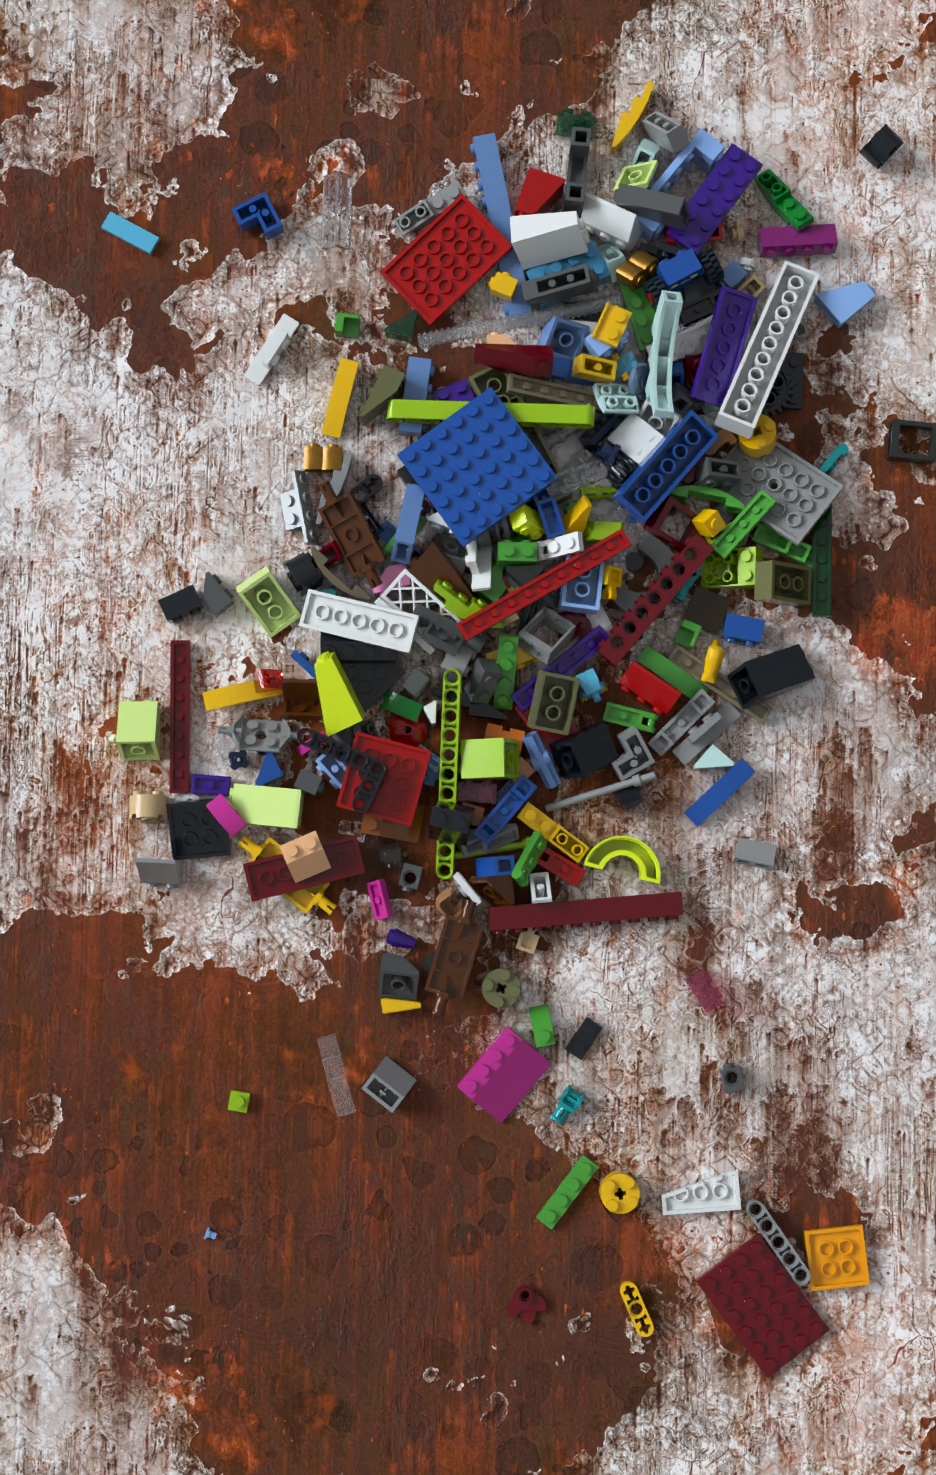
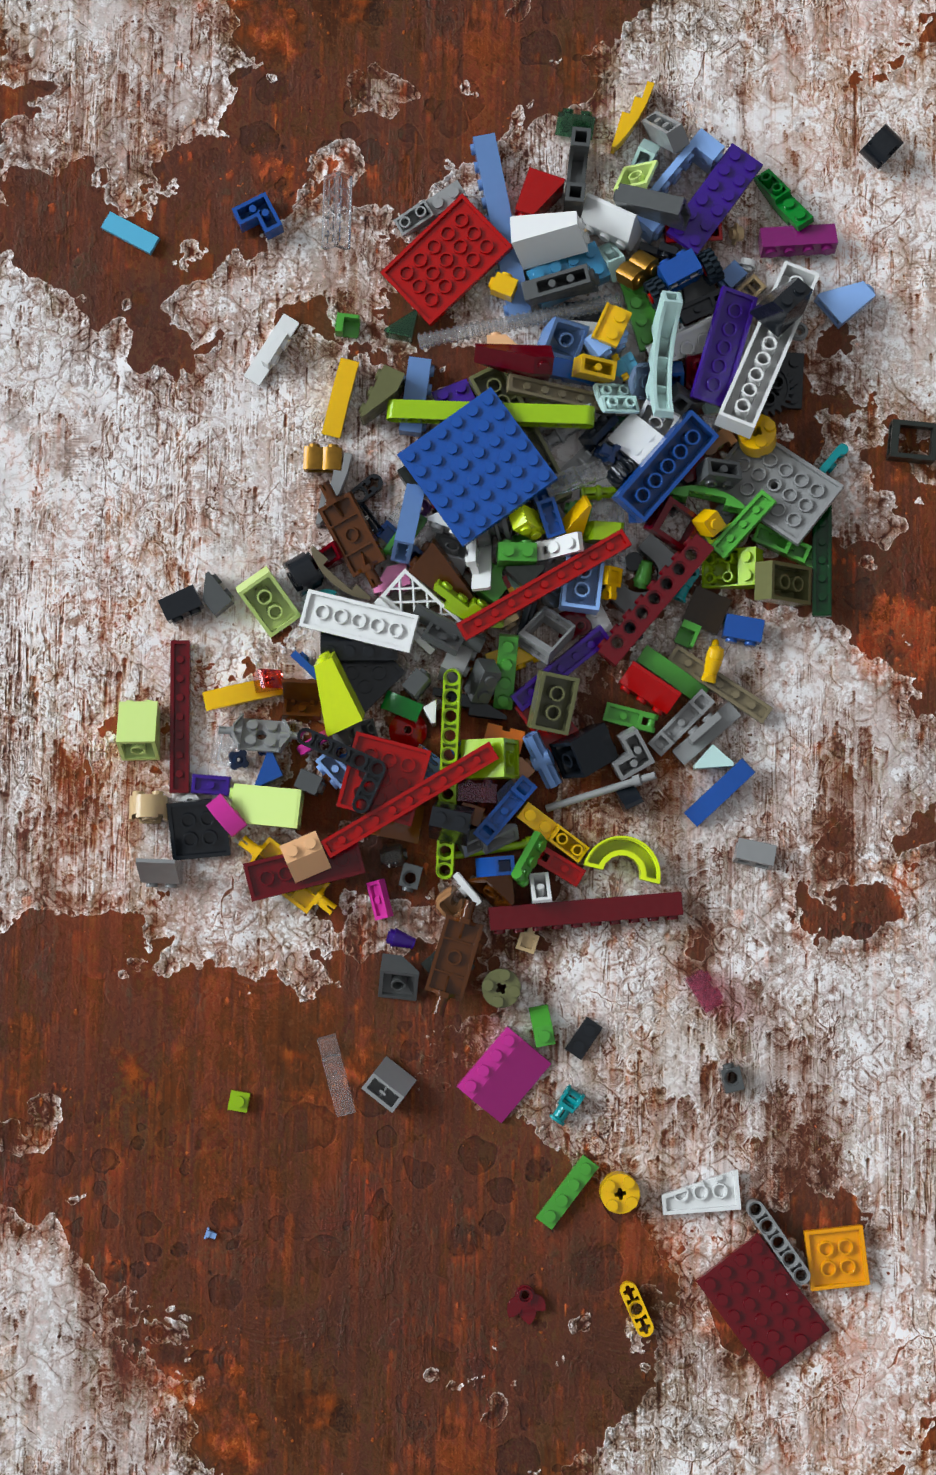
light grey bracket [280,470,319,546] -> none
yellow slope [381,998,422,1014] -> none
medium azure piece [576,668,608,703] -> none
black slope [727,644,815,710] -> none
none -> red plate [320,742,499,858]
none -> bright green cone [633,560,653,589]
none -> black slope [750,278,813,337]

